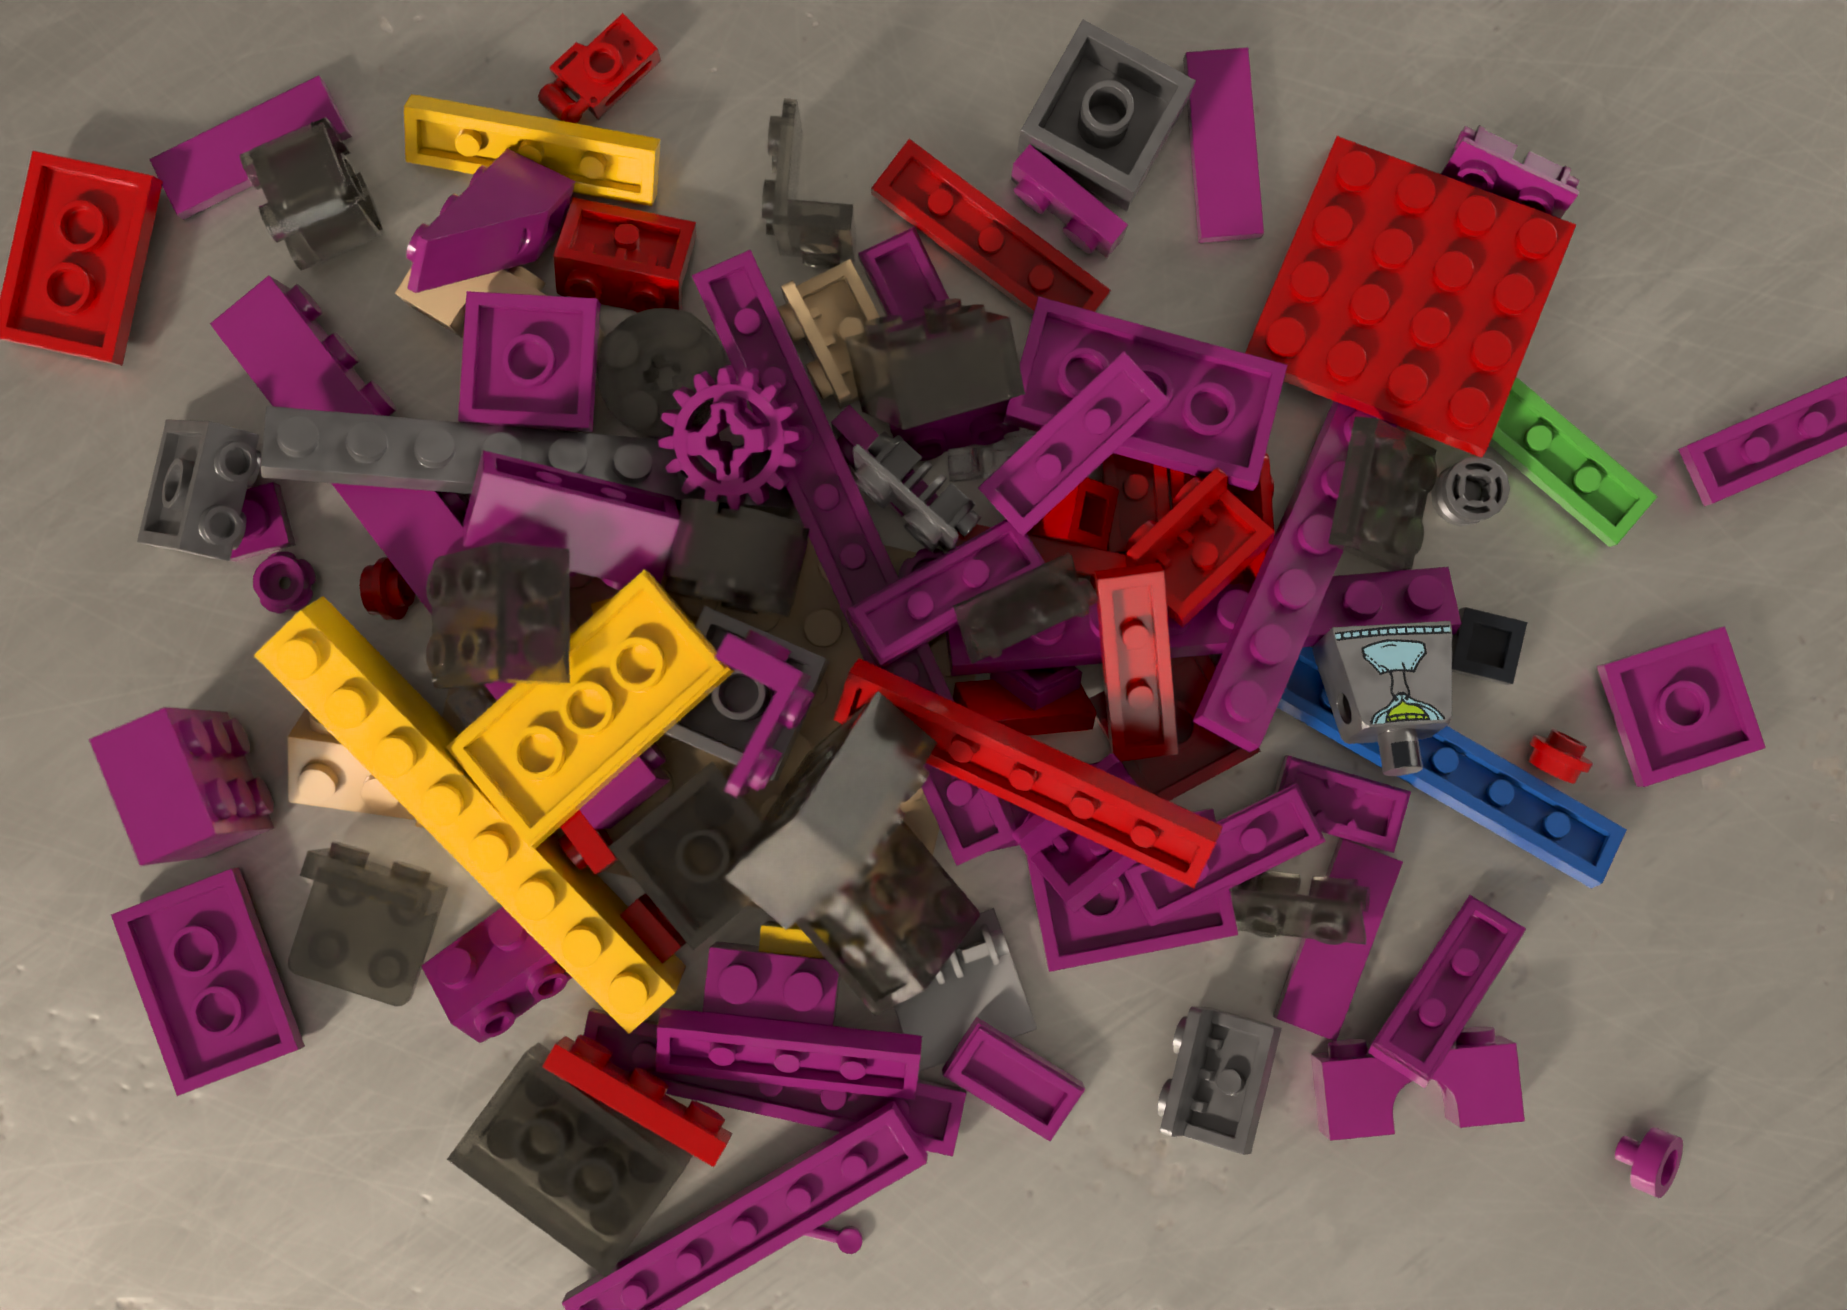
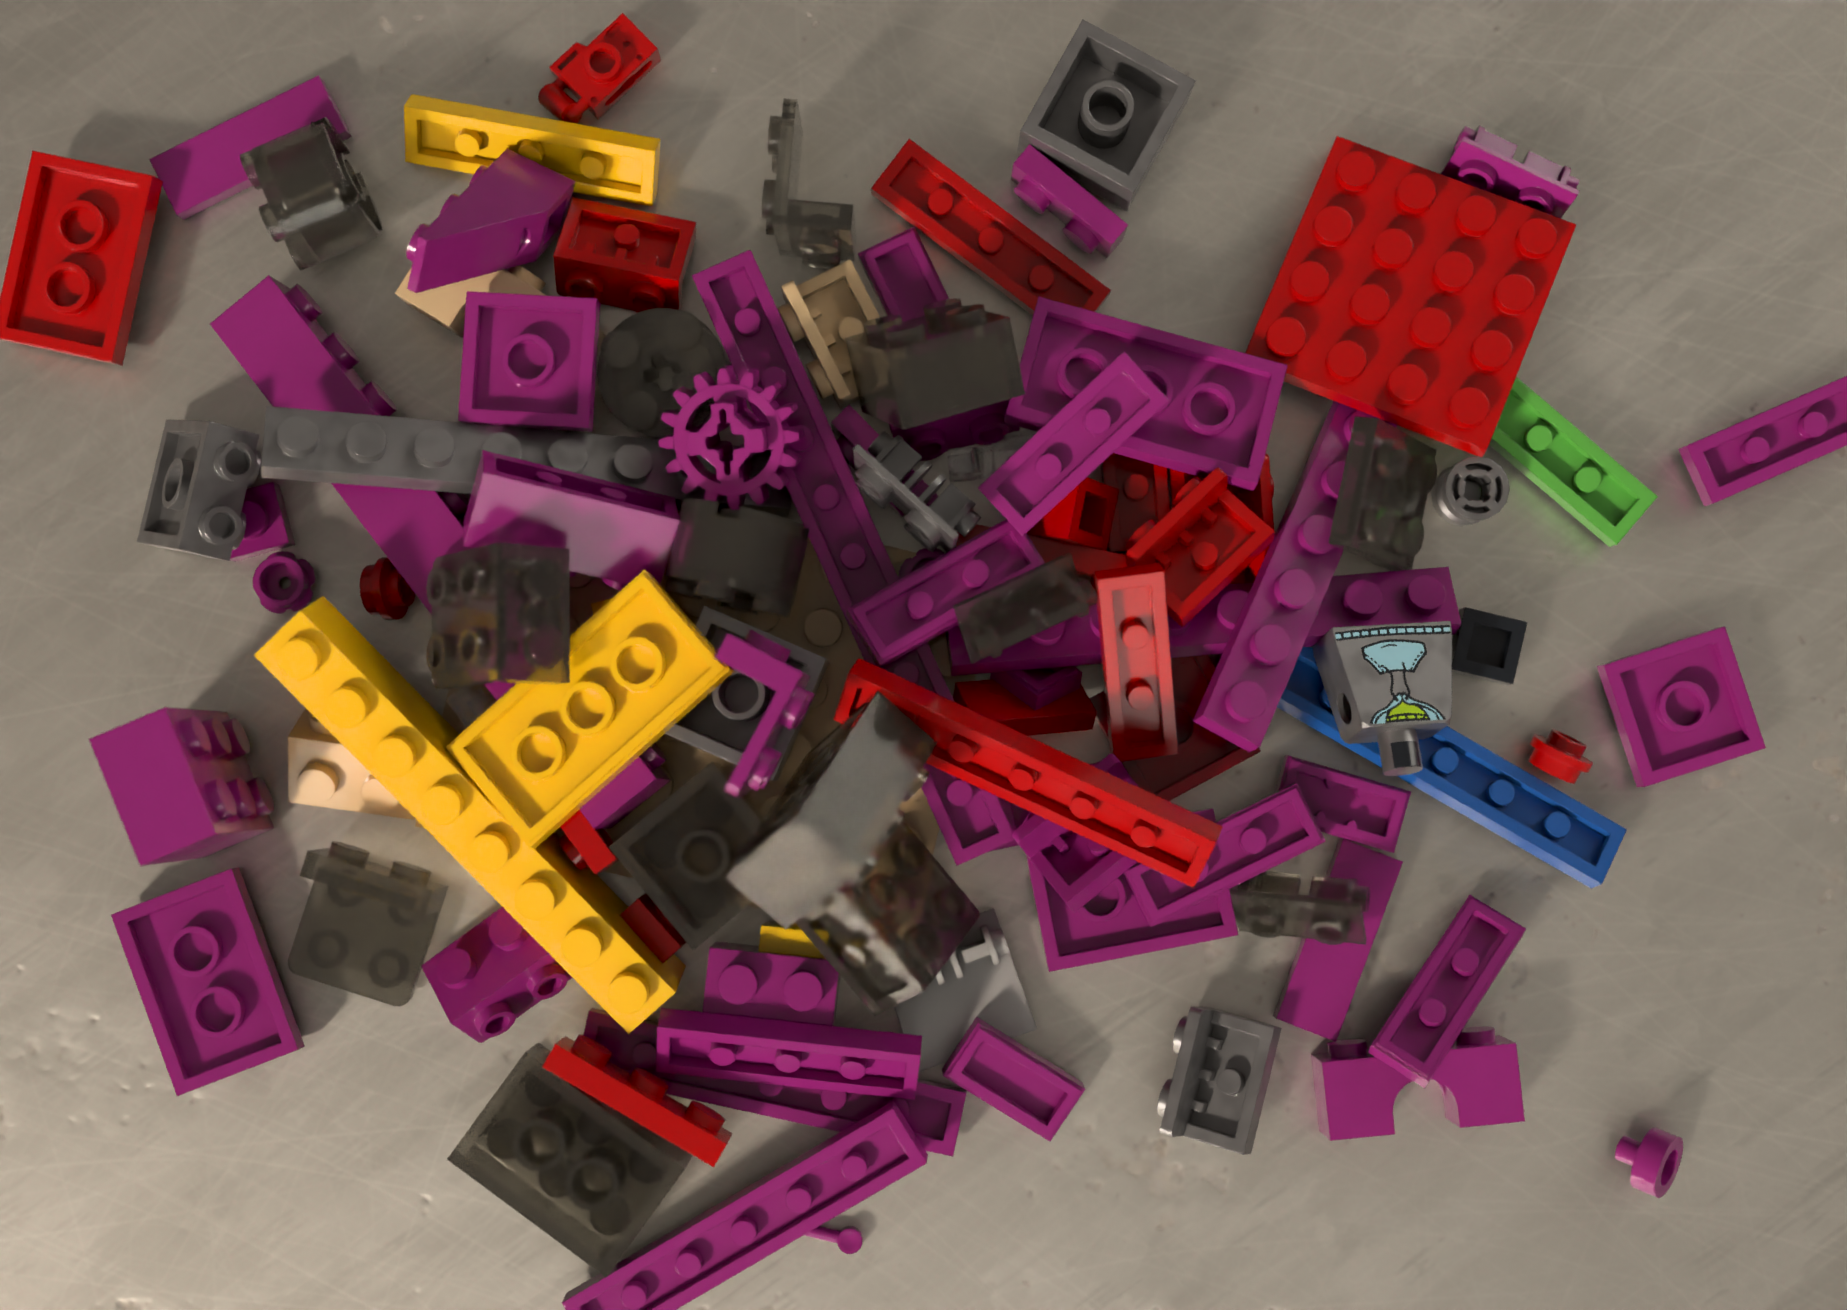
magenta tile [1183,47,1264,243] -> none

